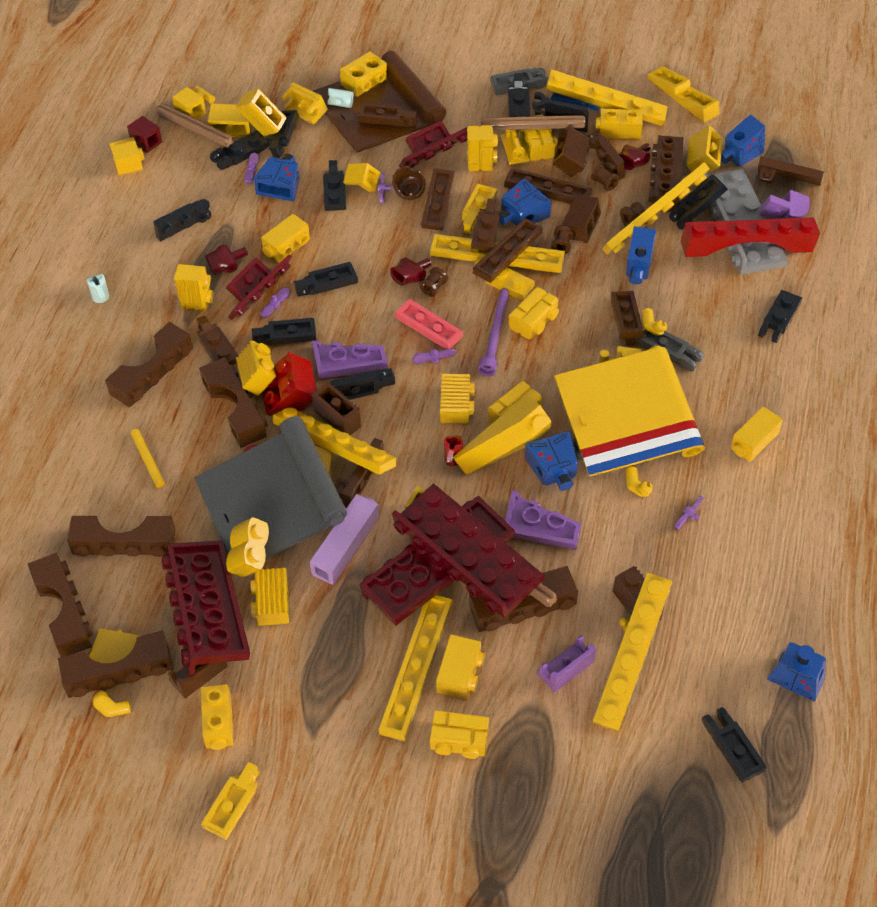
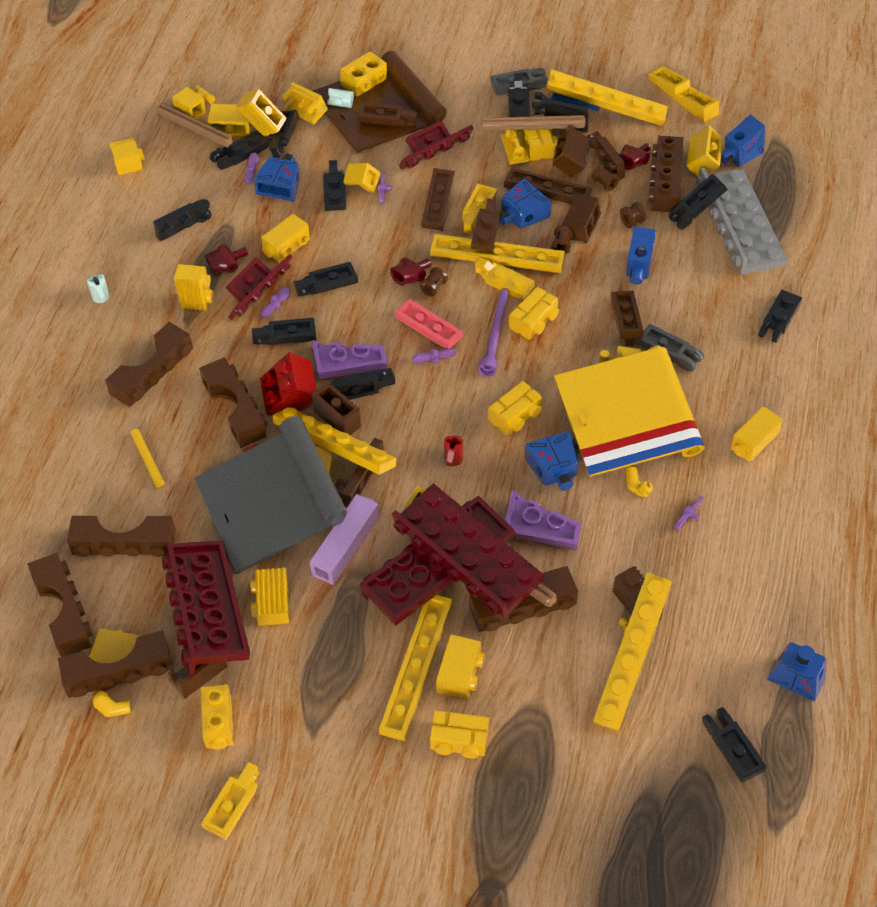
dark red brick [127,116,162,153] -> none
reddish brown hinge [197,315,239,365] -> none
yellow brick [226,517,269,578] -> none
yellow brick [236,341,276,396] -> none
reddish brown hair [392,166,426,200] -> none
yellow brick [440,373,475,425] -> none
yellow wedge [452,395,551,475] -> none
yellow brick [467,125,498,172] -> none
reddish brown tile [473,218,543,283] -> none
medium lavender hinge [537,636,596,692] -> none
yellow brick [595,109,643,140] -> none
yellow plate [602,163,710,255] -> none
yellow arm [642,308,667,336] -> none
red arch [680,217,820,257] -> none
reddish brown hinge [758,156,824,186] -> none
medium lavender brick [759,190,810,219] -> none

